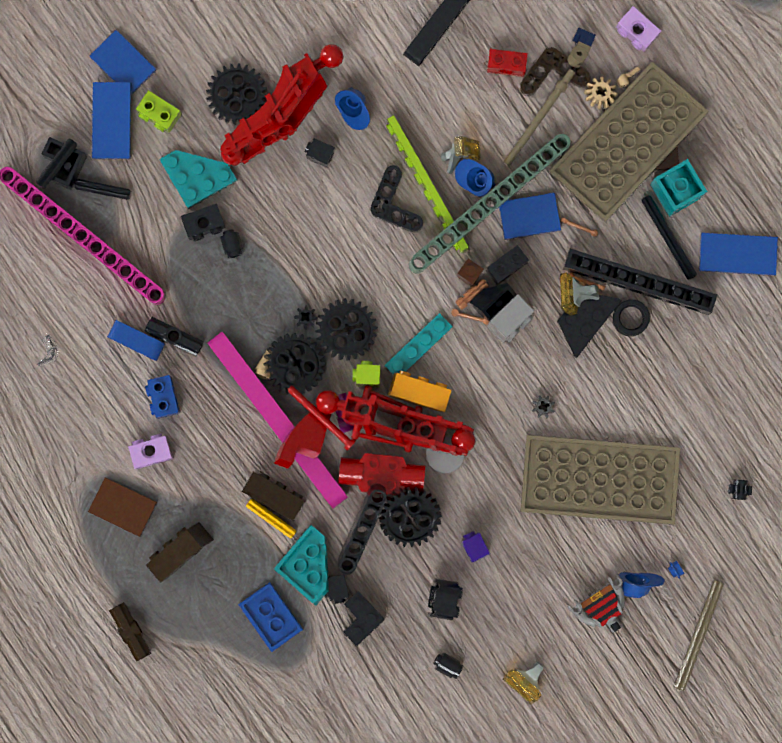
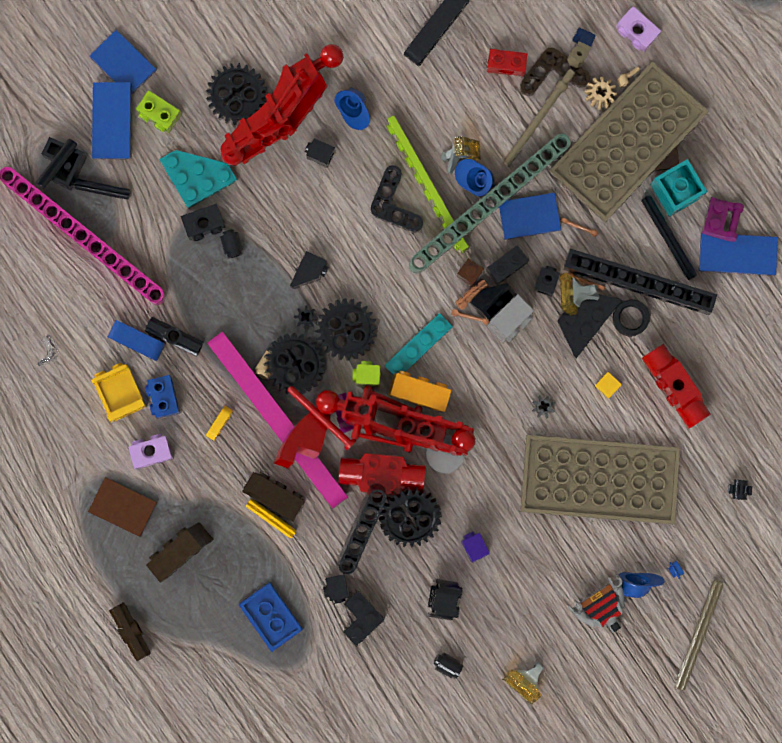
teal plate [274,525,329,606] -> none
none -> yellow panel [91,363,147,423]
none -> yellow beam [206,405,234,441]
none -> black slope [290,251,329,289]
none -> black brick [534,266,560,297]
none -> yellow tile [595,372,622,399]
none -> red brick [641,344,711,429]
none -> magenta plate [702,197,744,242]

